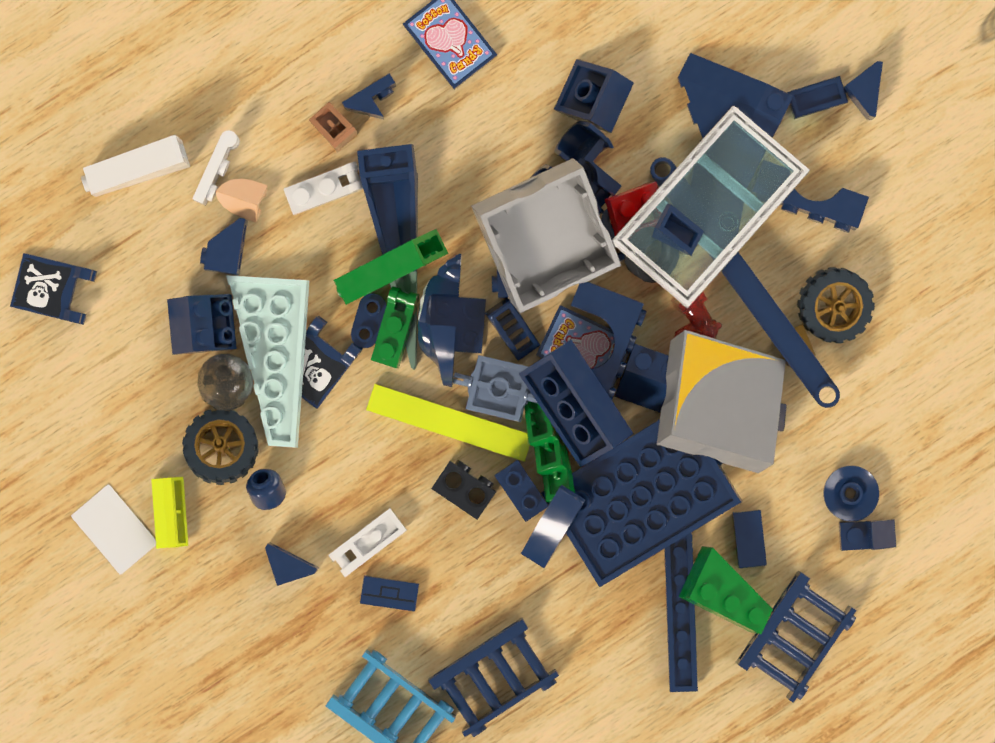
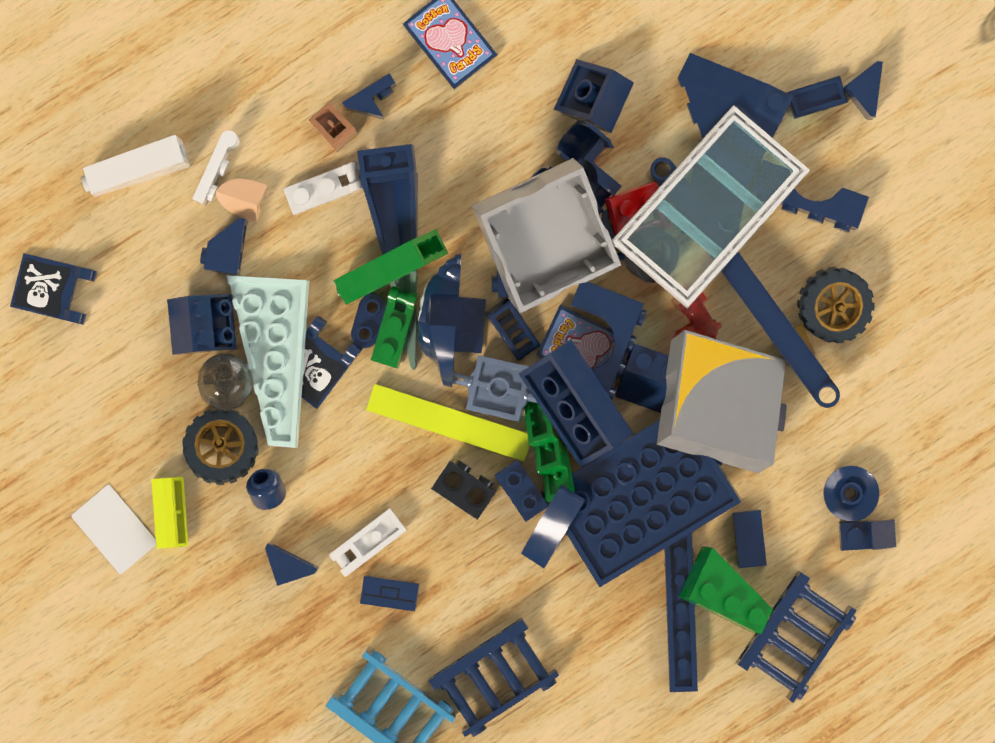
dark blue slope [652,203,704,256] -> none

